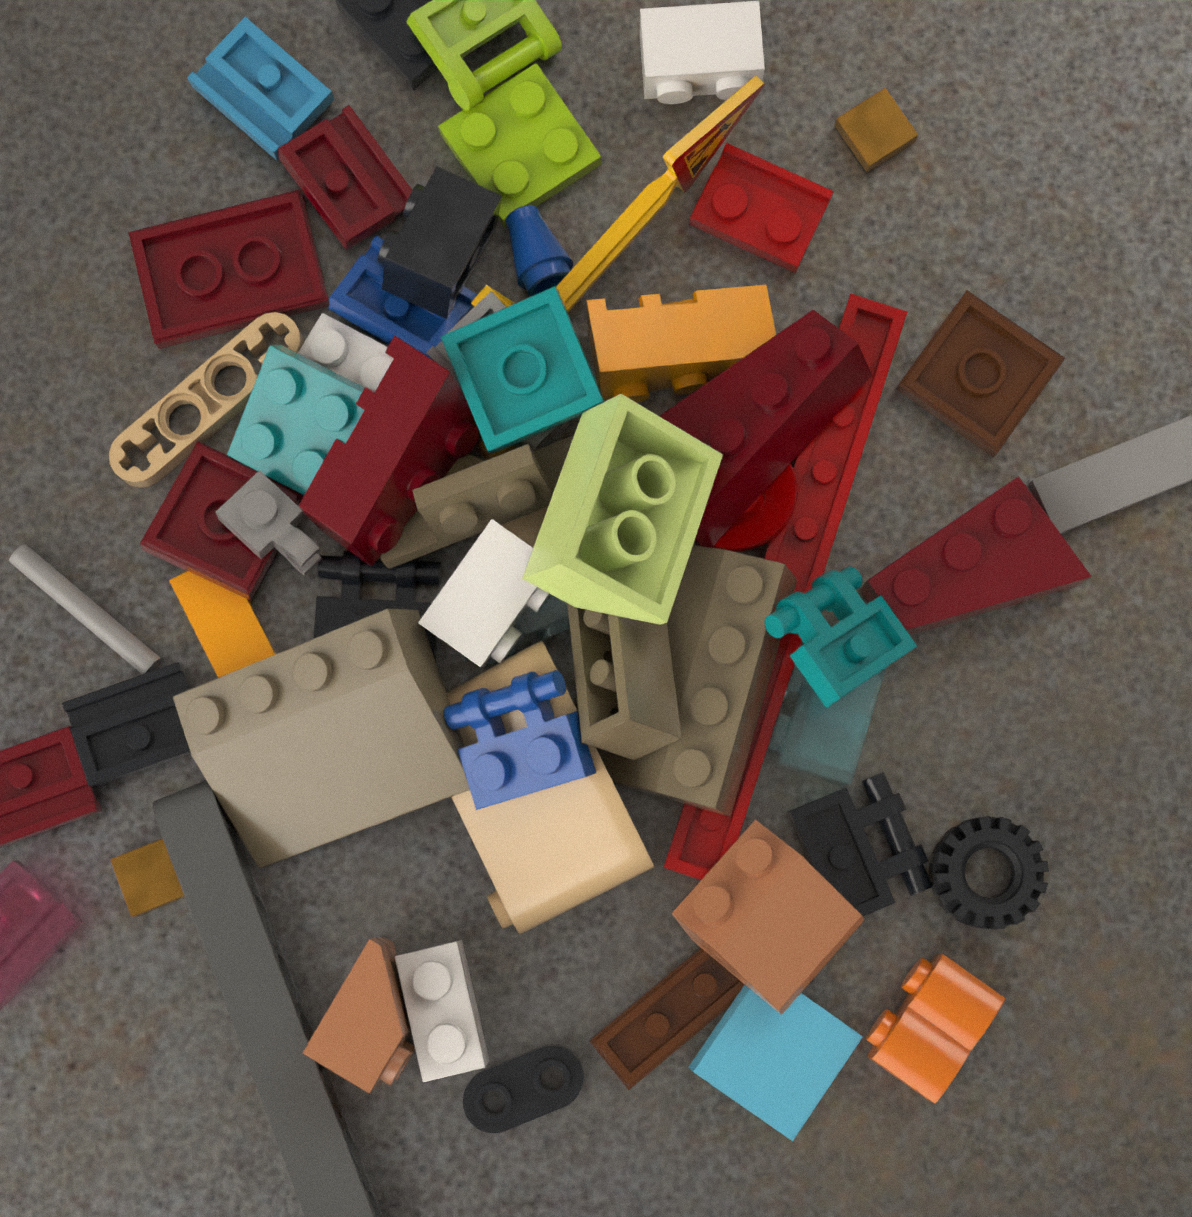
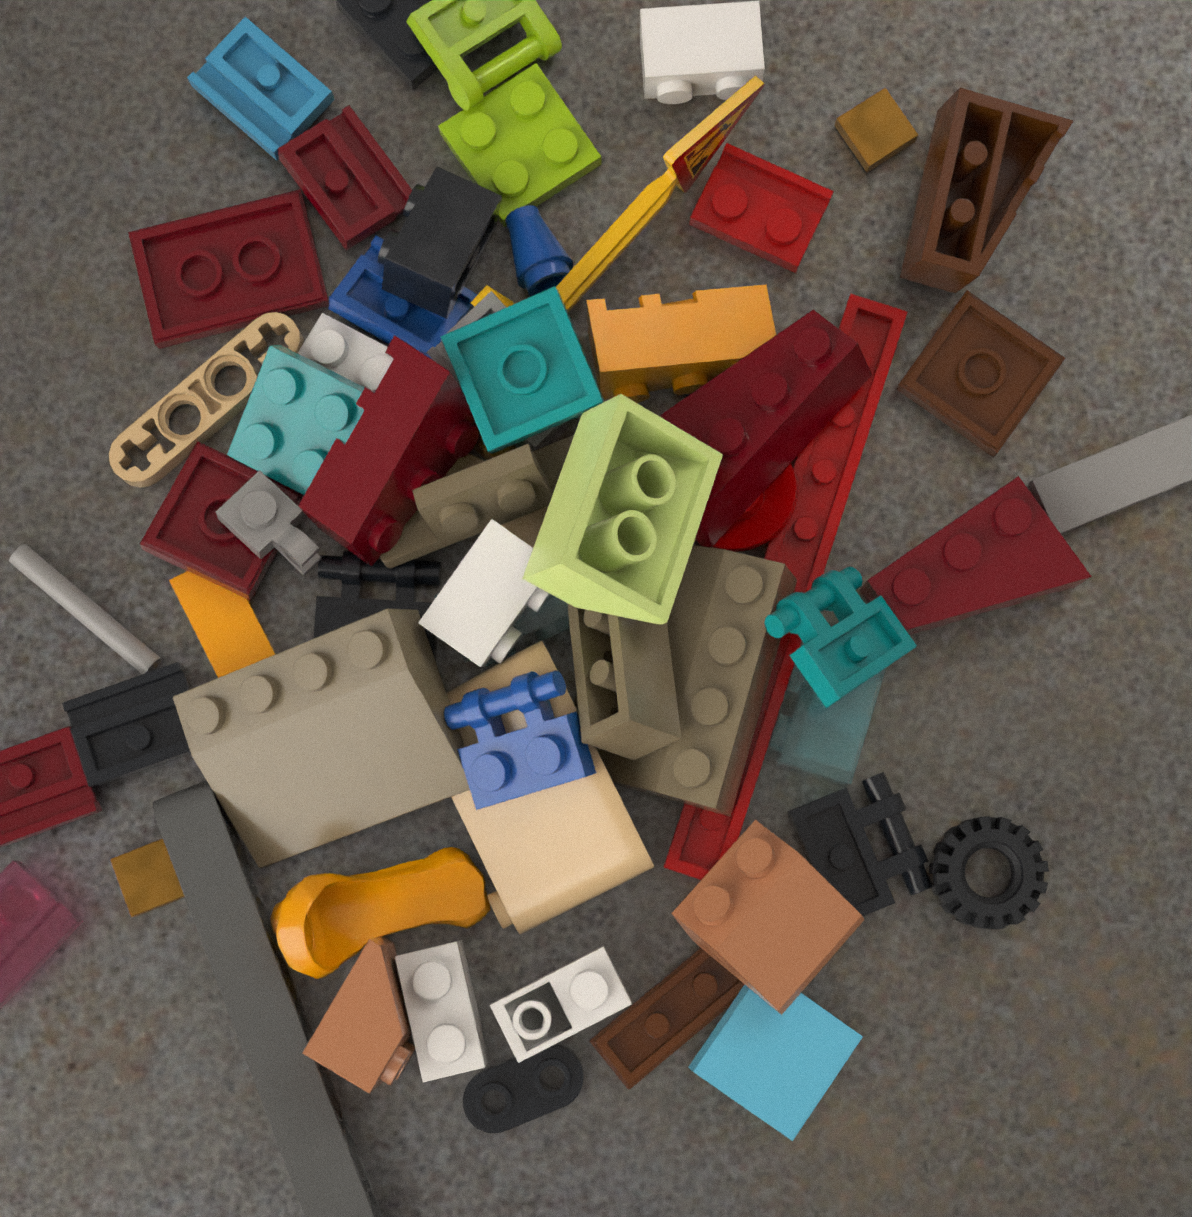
orange brick [866,954,1006,1104] -> none
none -> light orange hair [270,847,491,979]
none -> white slope [490,945,632,1063]
none -> reddish brown wedge [900,87,1073,294]

